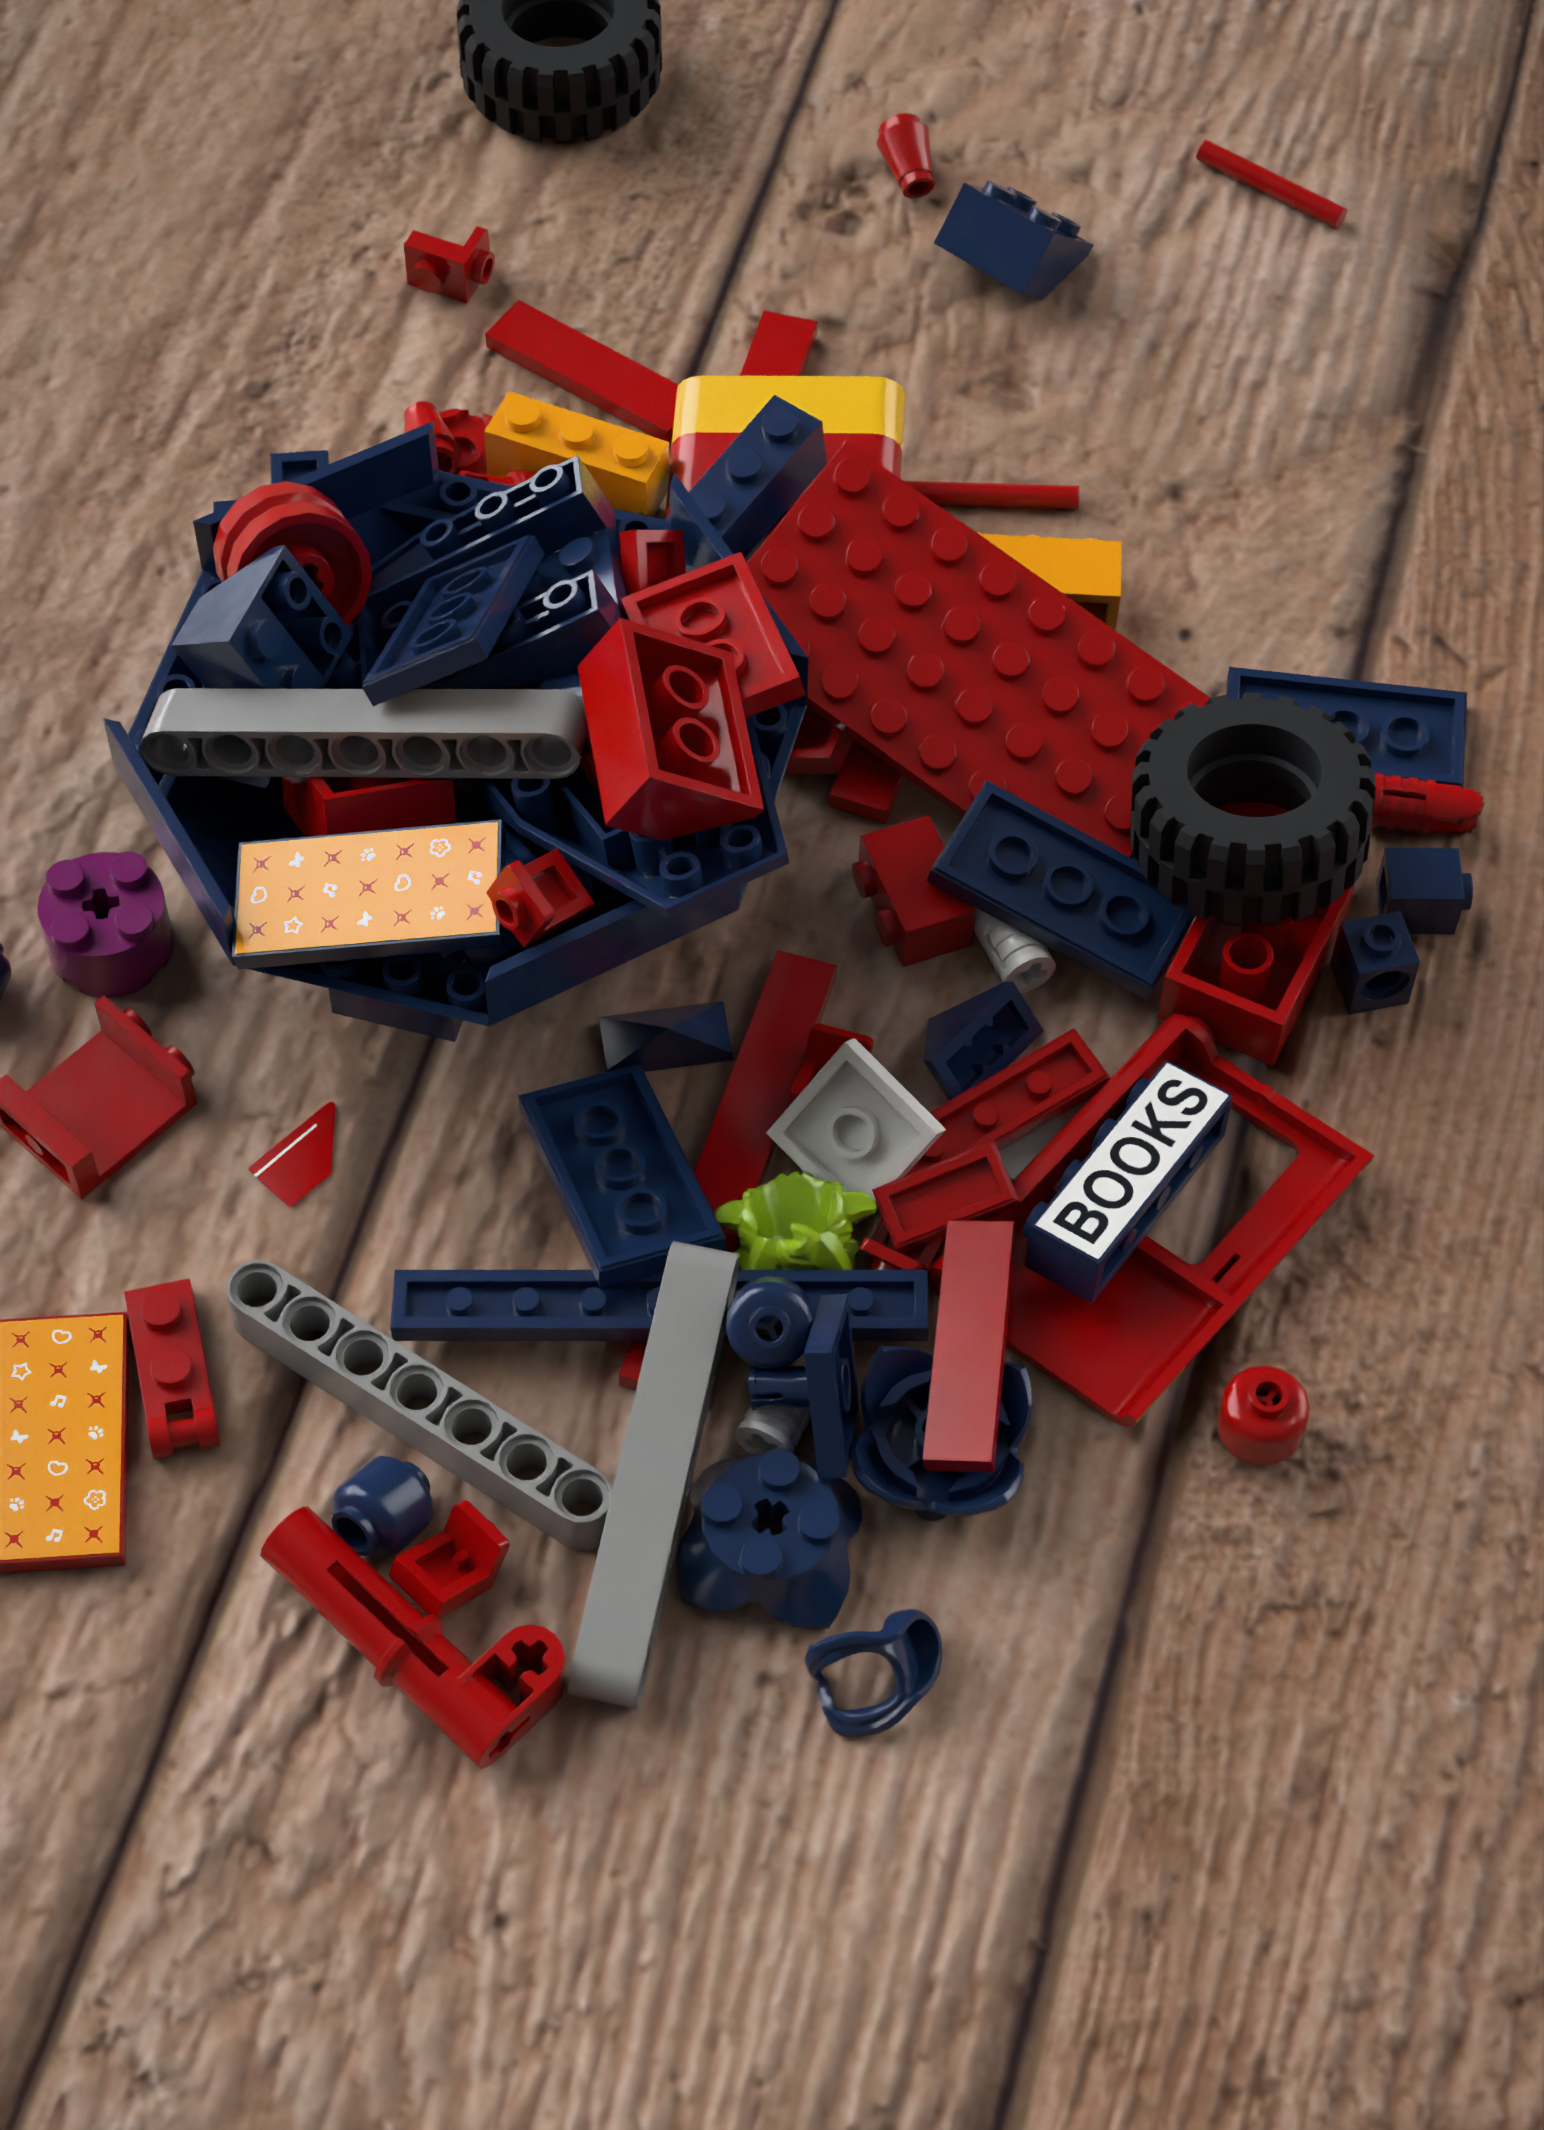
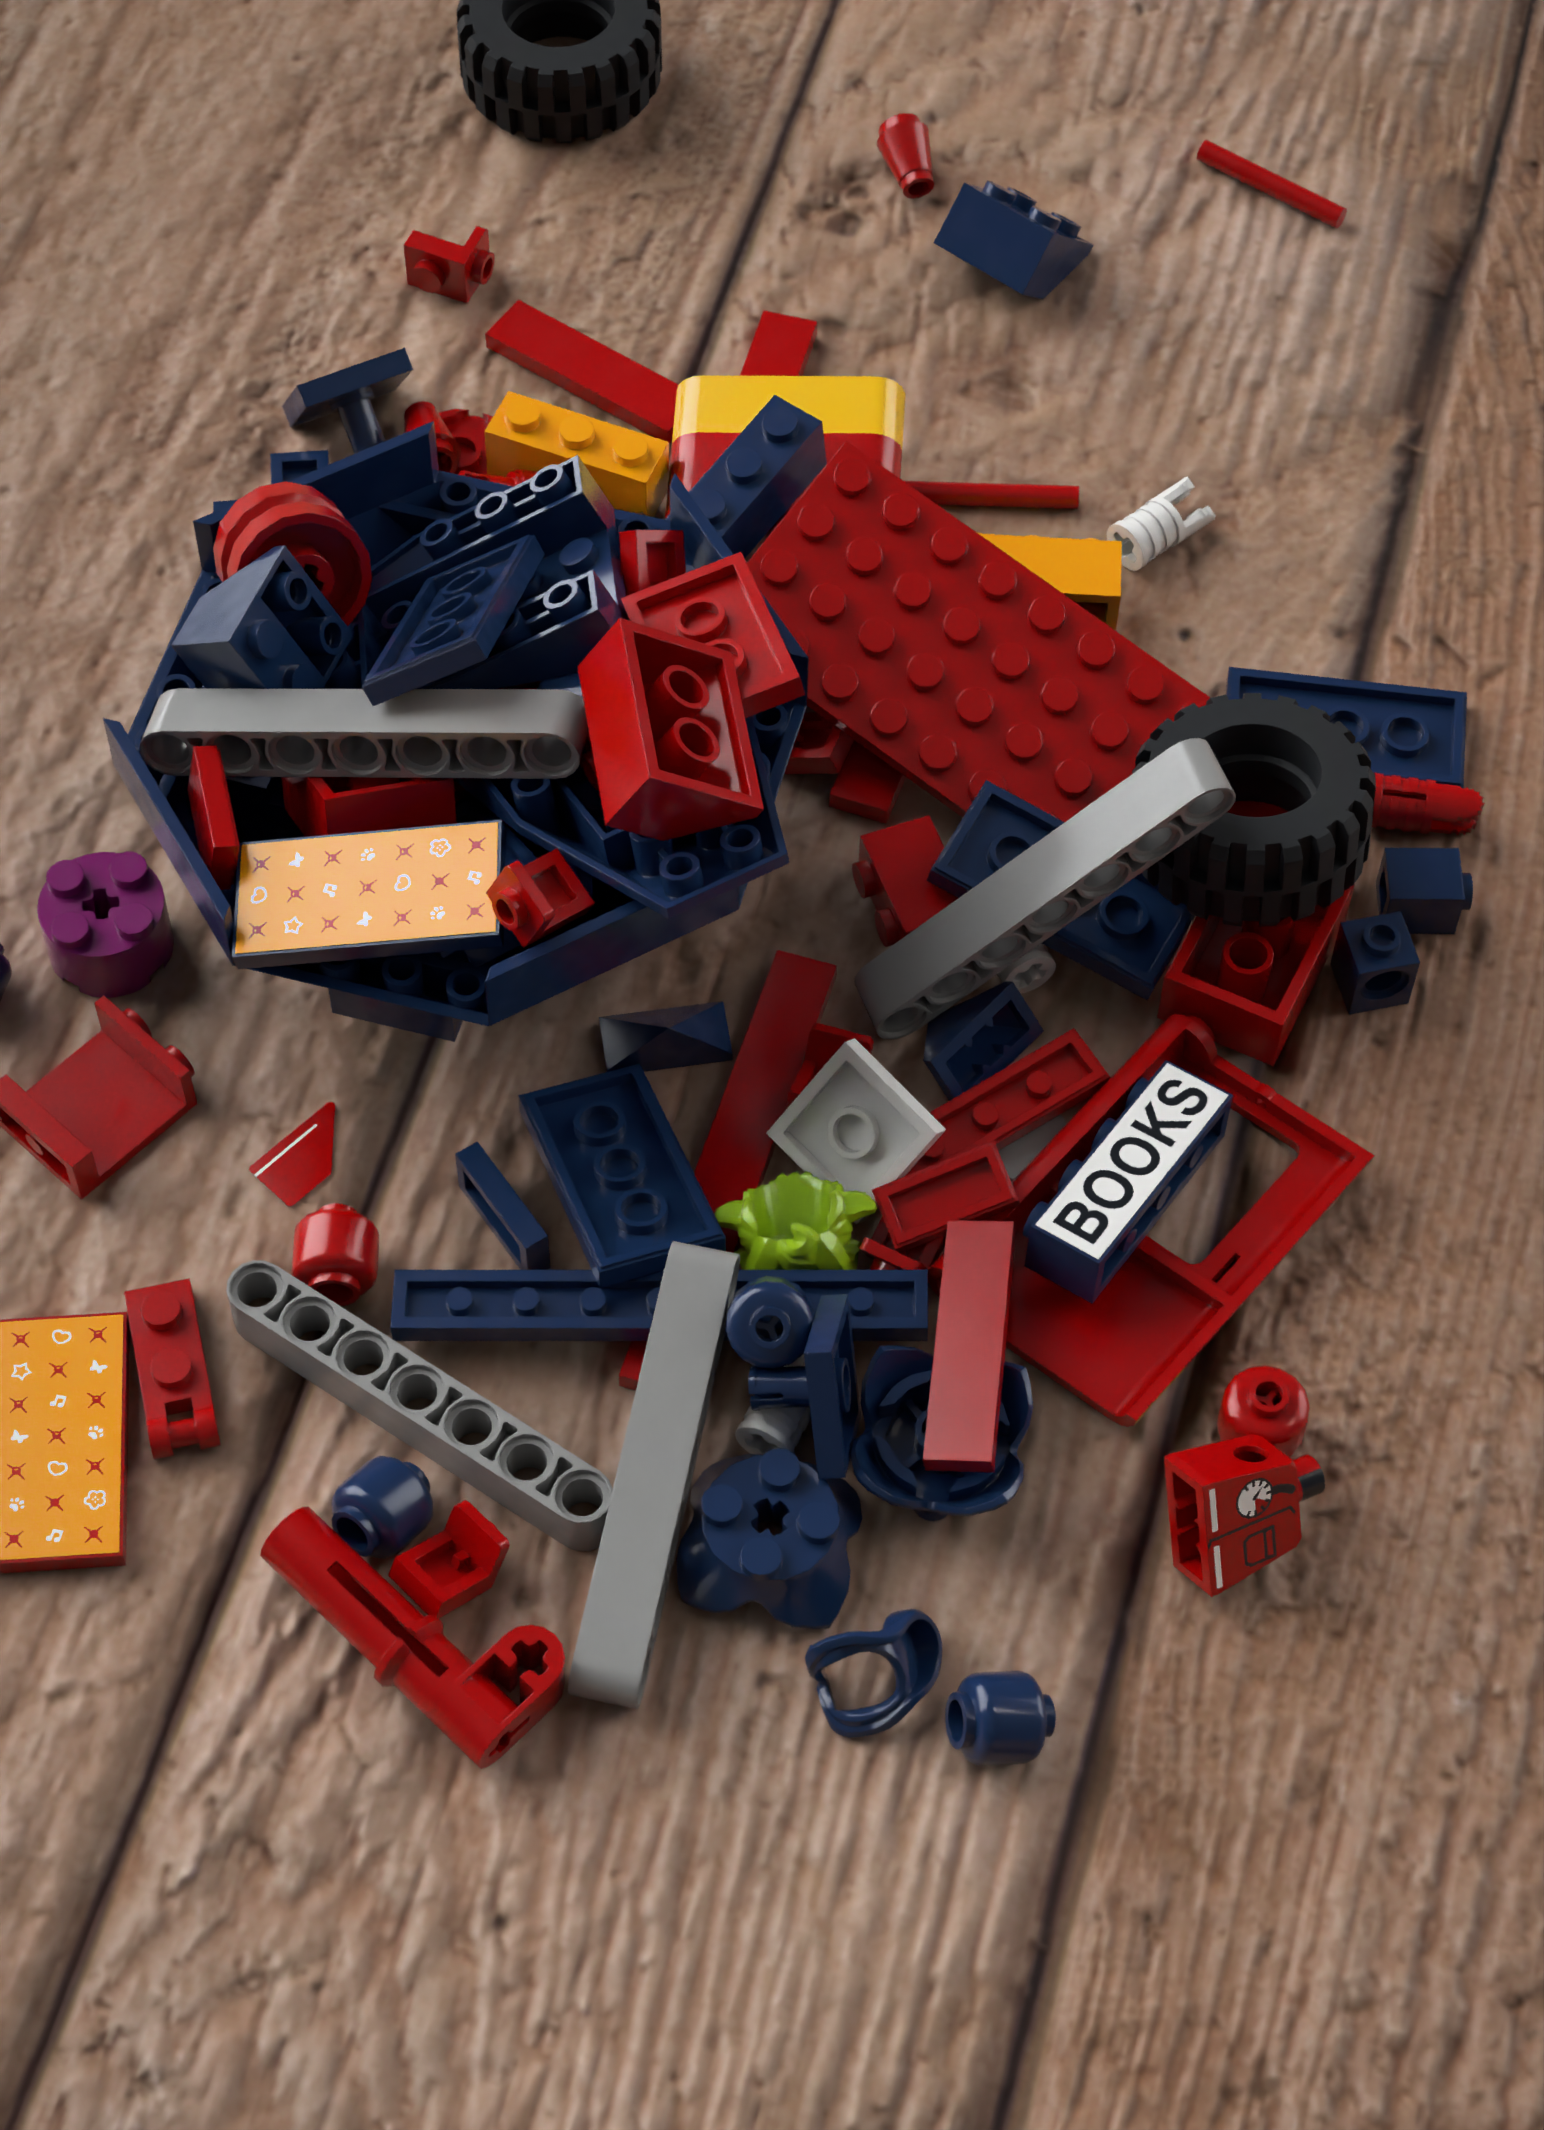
none -> red tile [187,745,240,890]
none -> dark blue tile [282,348,413,454]
none -> red head [292,1203,379,1306]
none -> dark blue tile [455,1142,551,1270]
none -> light grey beam [854,738,1236,1040]
none -> dark blue head [945,1671,1056,1766]
none -> white hinge [1107,476,1216,571]
none -> red torso [1164,1434,1325,1597]

